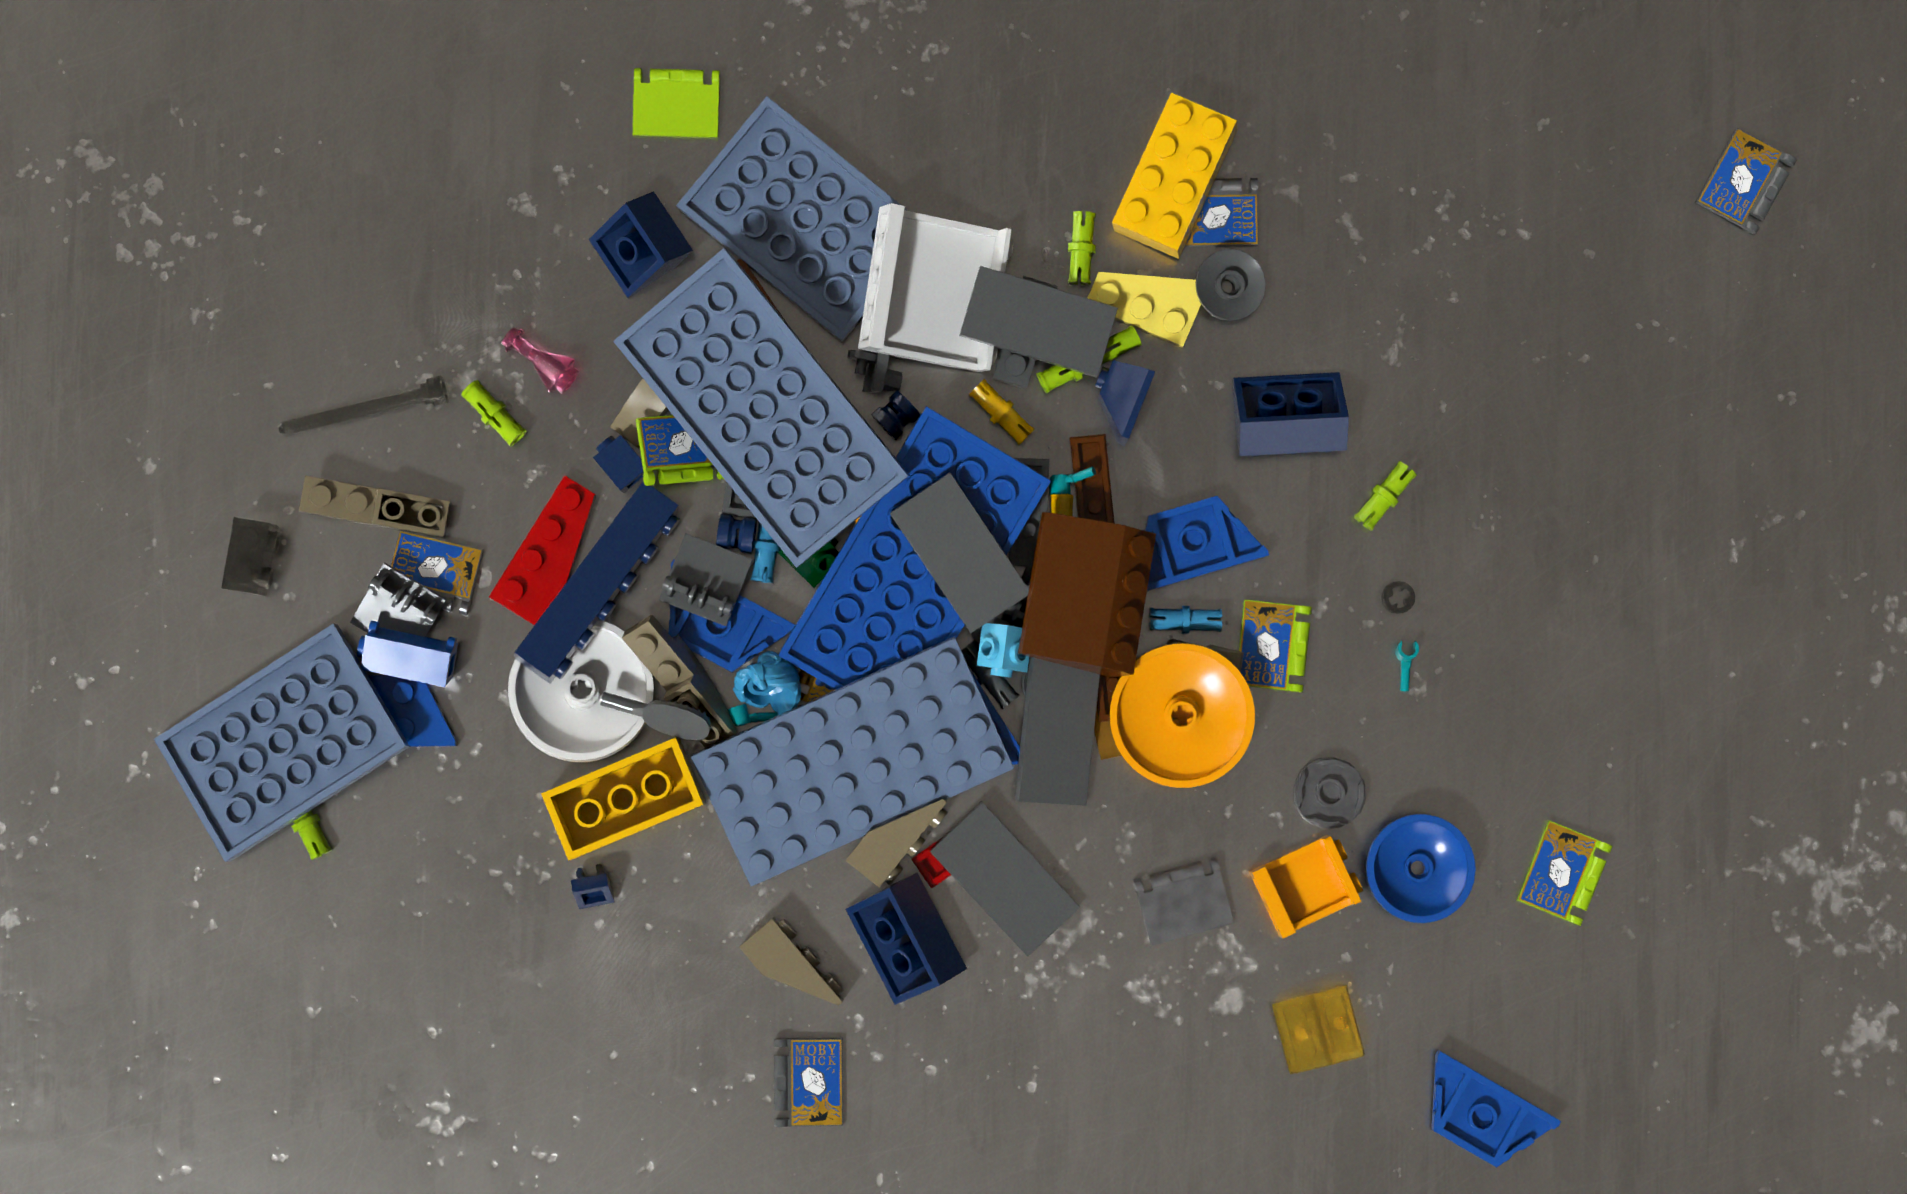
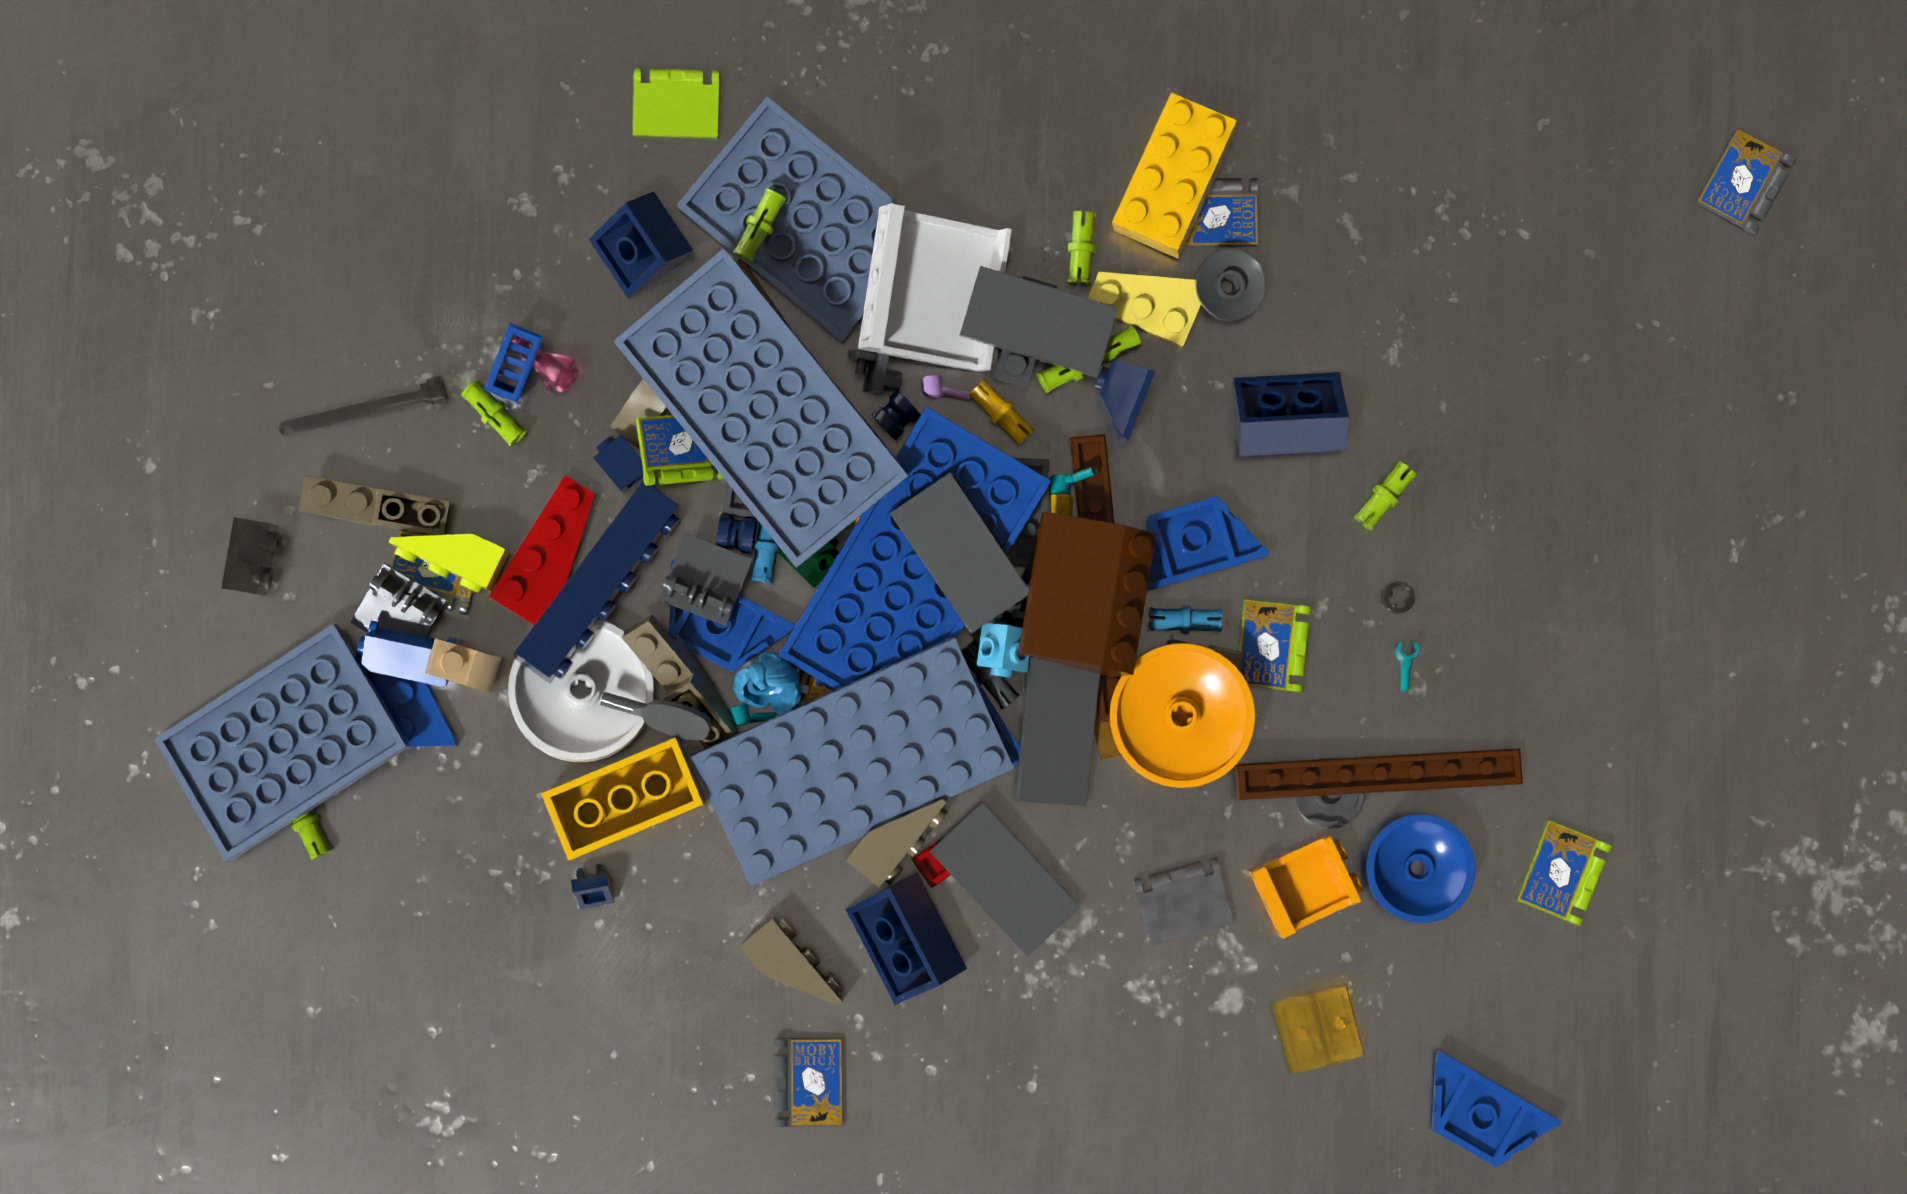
none -> neon yellow slope [389,534,510,593]
none -> tan brick [424,638,502,692]
none -> blue slope [483,322,544,402]
none -> lime pin [733,188,786,263]
none -> lavender hand [921,375,971,401]
none -> reddish brown tile [1235,748,1523,801]

